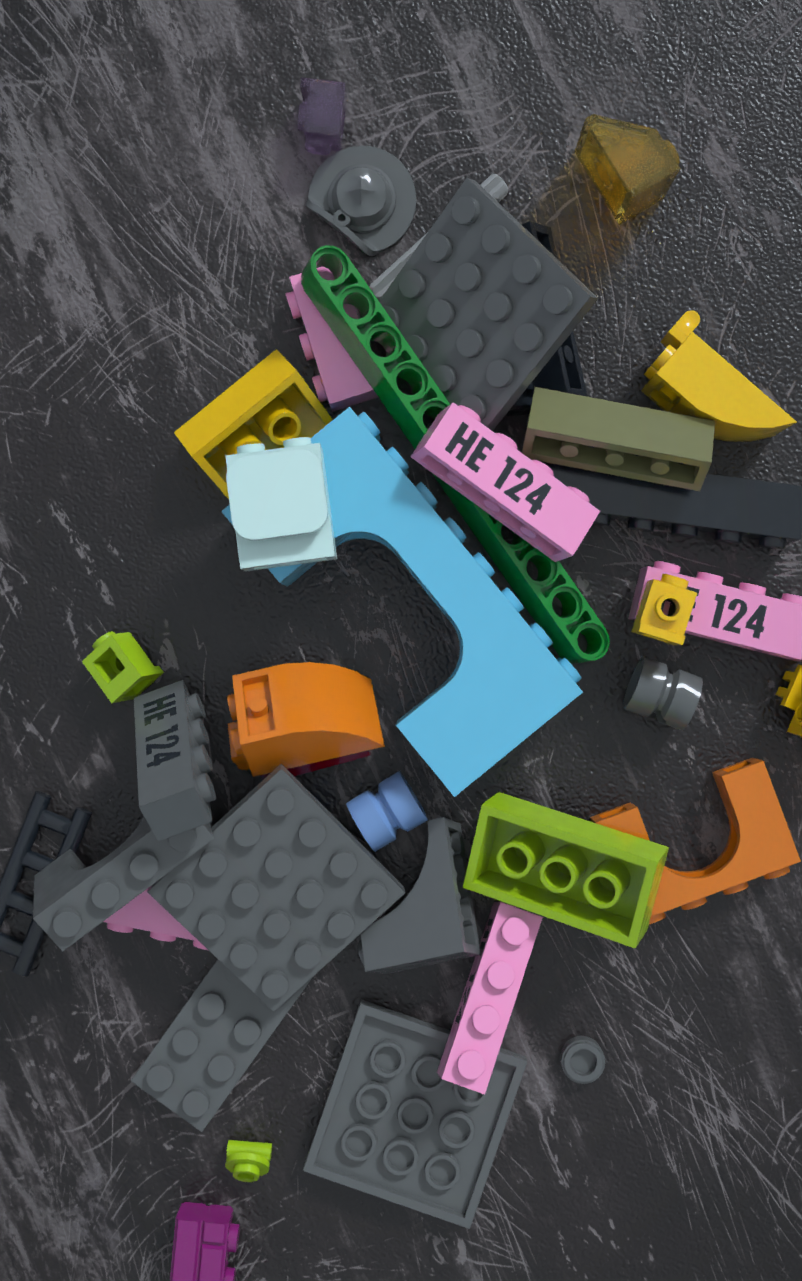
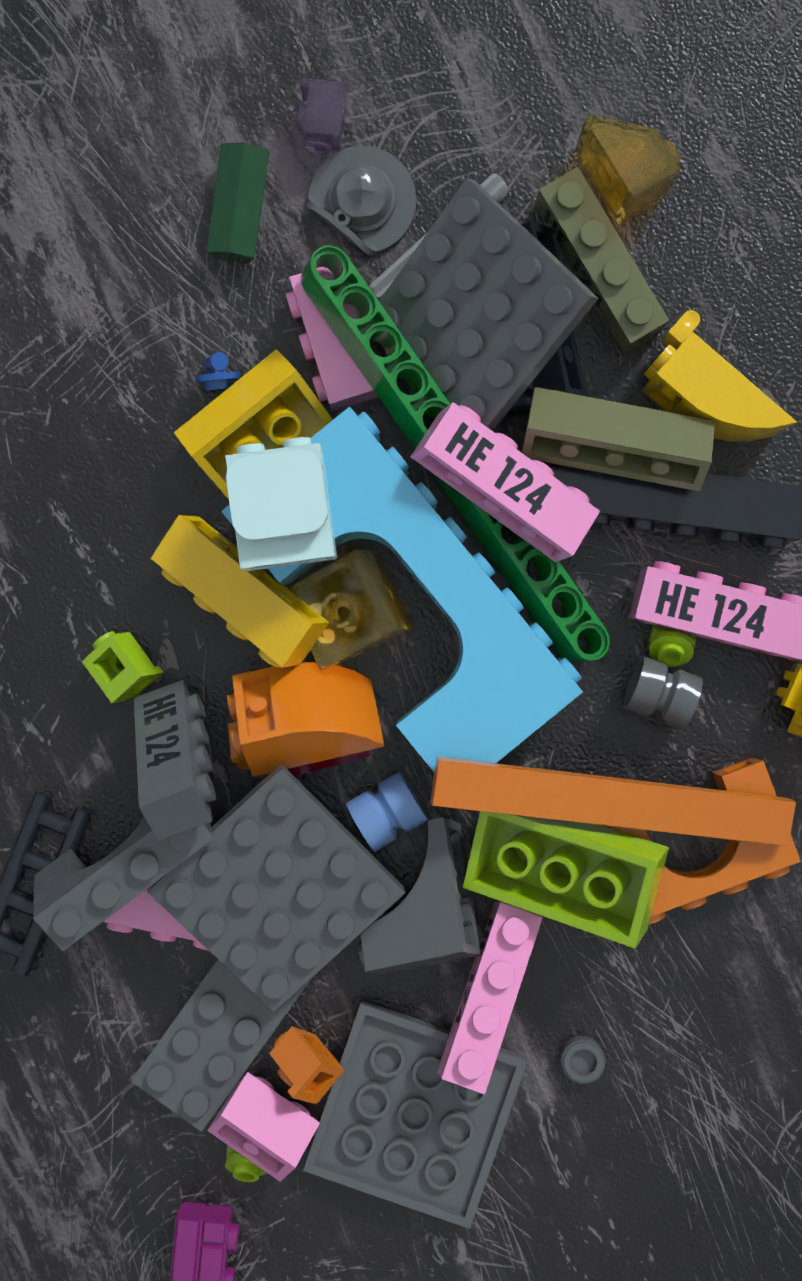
yellow brick [631,574,697,645] -> none
none -> yellow brick [151,515,330,668]
none -> blue plate [195,352,240,391]
none -> dark green piece [206,142,270,264]
none -> bright pink brick [207,1072,320,1182]
none -> orange brick [269,1026,345,1104]
none -> clear yellow slope [288,550,412,670]
none -> orange tile [430,757,796,846]
none -> olive brick [534,167,669,355]
none -> lime plate [648,625,696,667]

